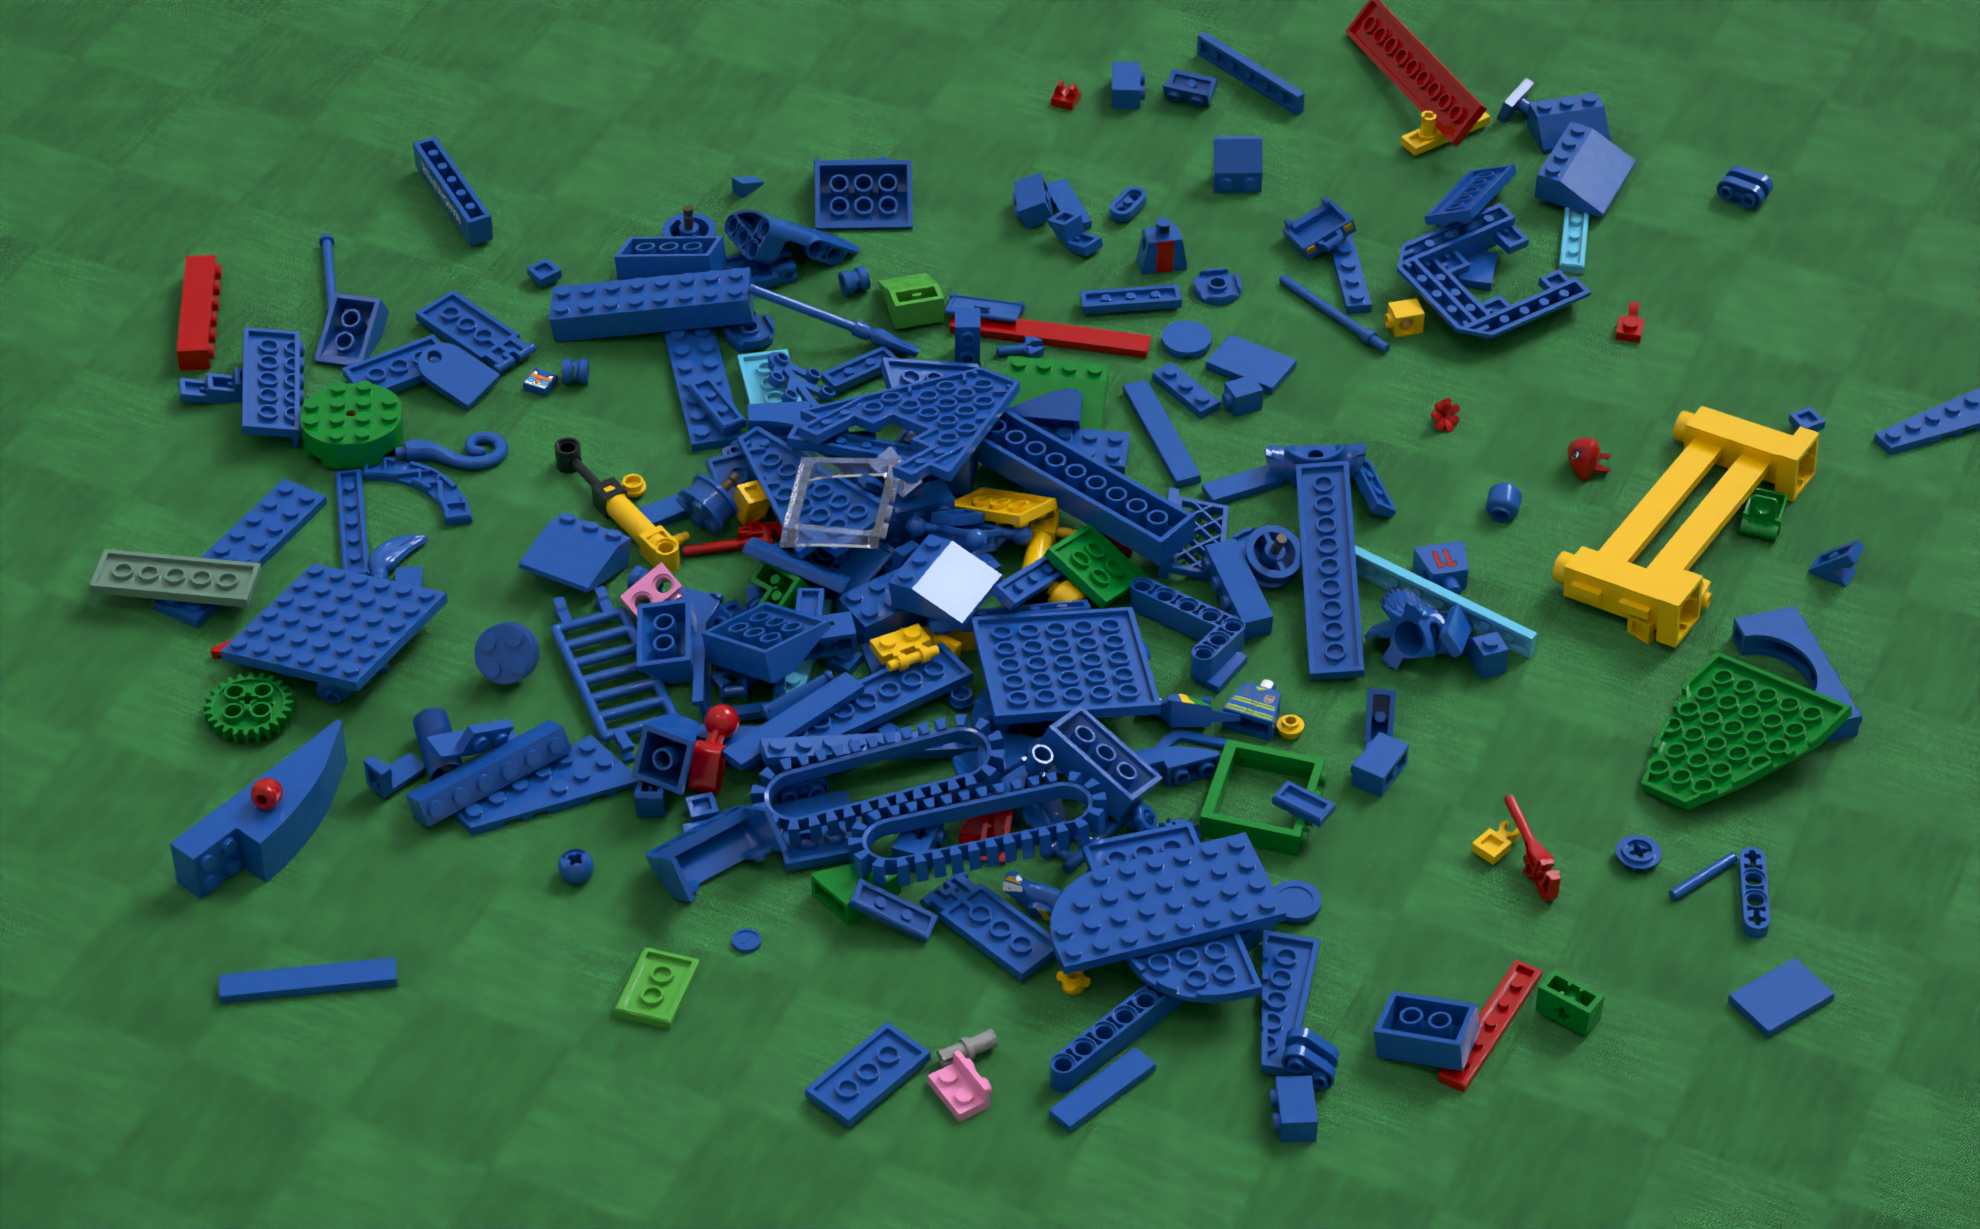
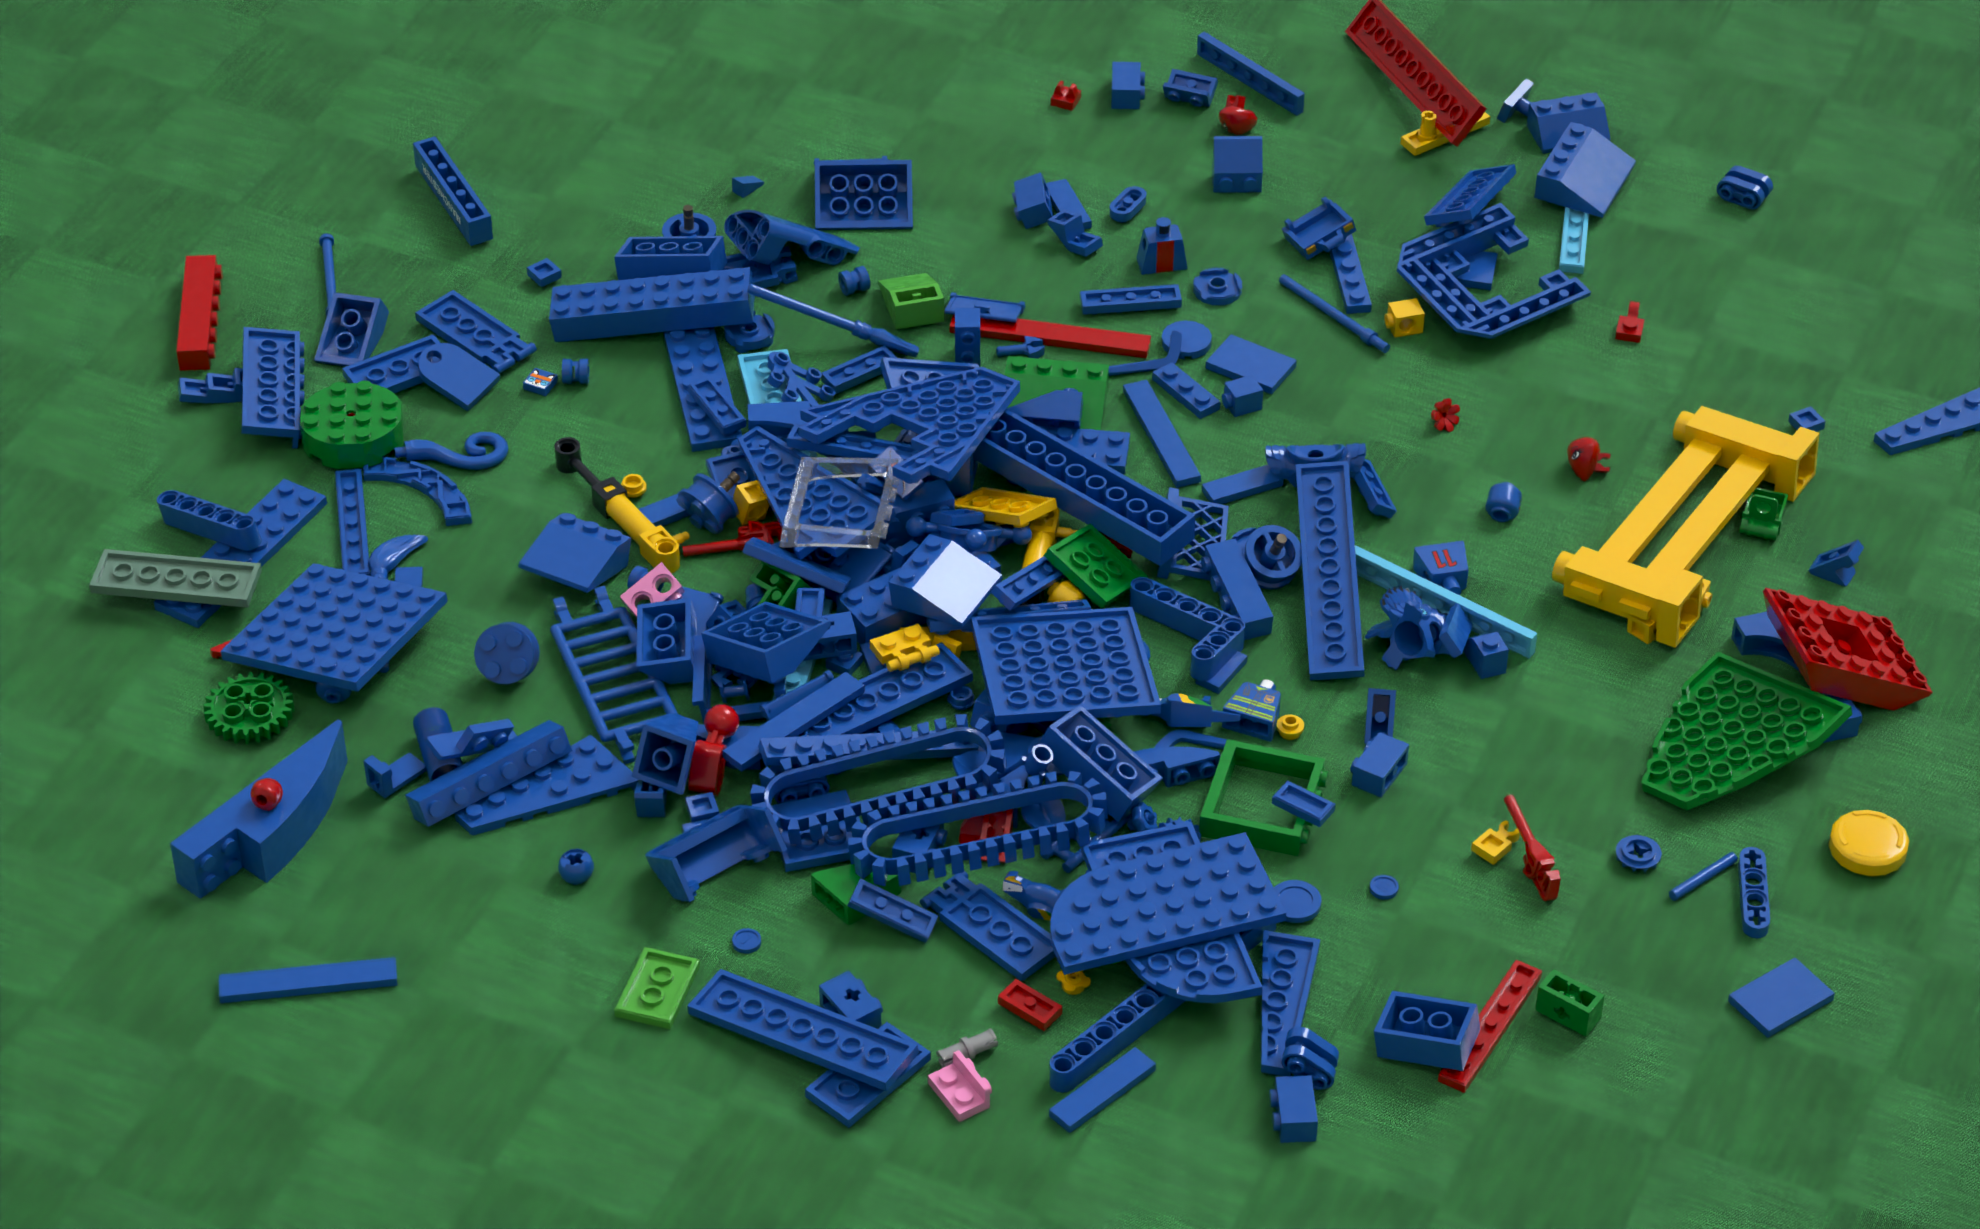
none -> blue beam [156,490,262,551]
none -> blue plate [687,969,919,1091]
none -> blue brick [819,970,883,1029]
none -> red plate [998,979,1062,1031]
none -> blue piece [1109,331,1182,376]
none -> red piece [1218,95,1257,135]
none -> blue piece [1370,875,1399,900]
none -> red slope [1763,588,1933,711]
none -> yellow piece [1829,810,1909,876]

